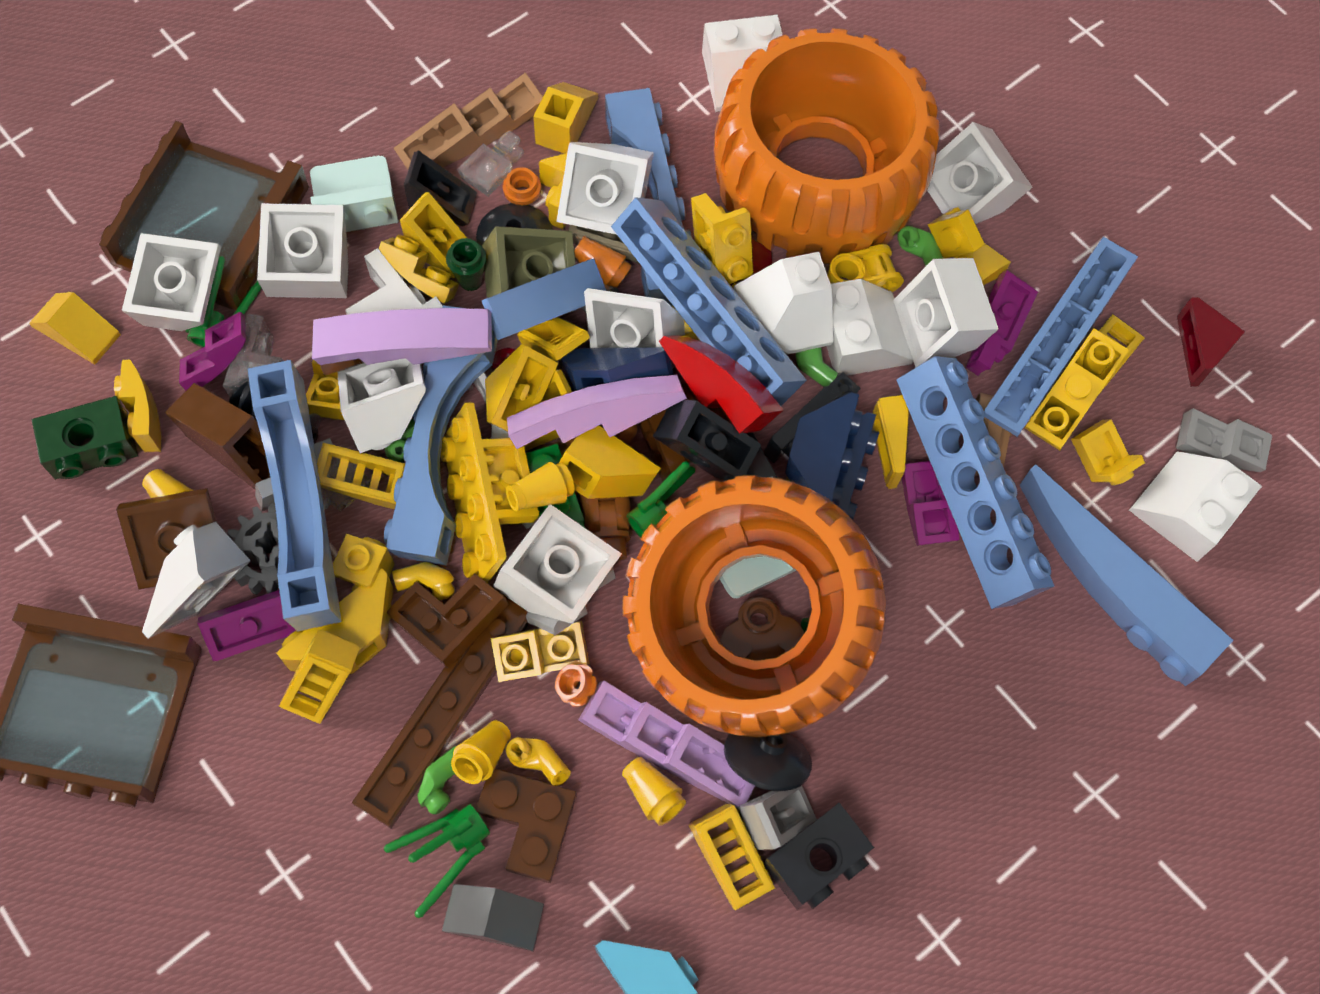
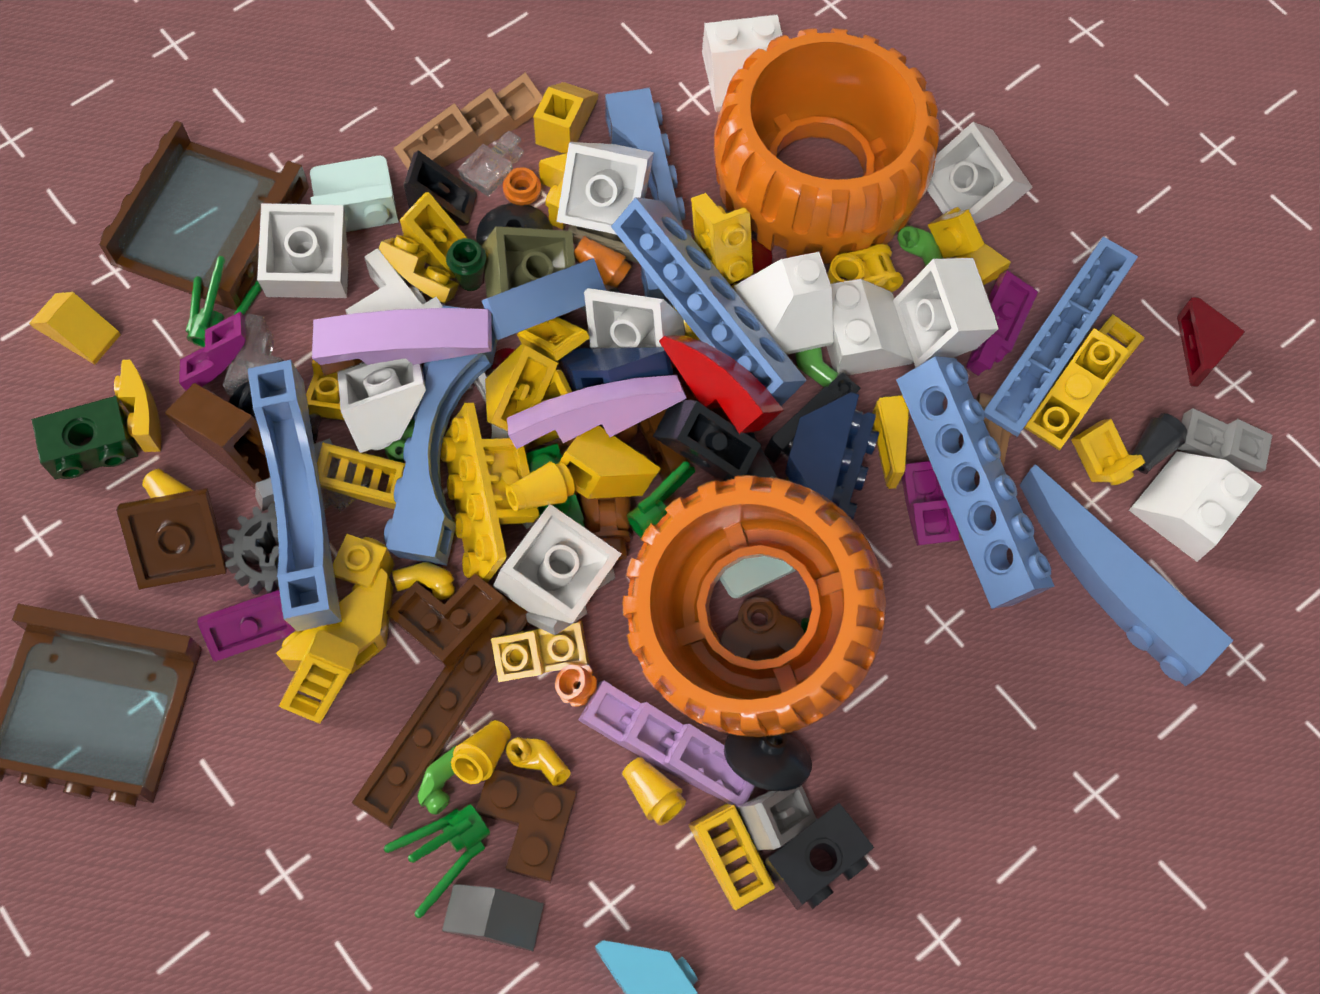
white slope [122,233,221,331] -> none
white slope [142,522,250,639] -> none
none -> black cone [1131,413,1188,474]

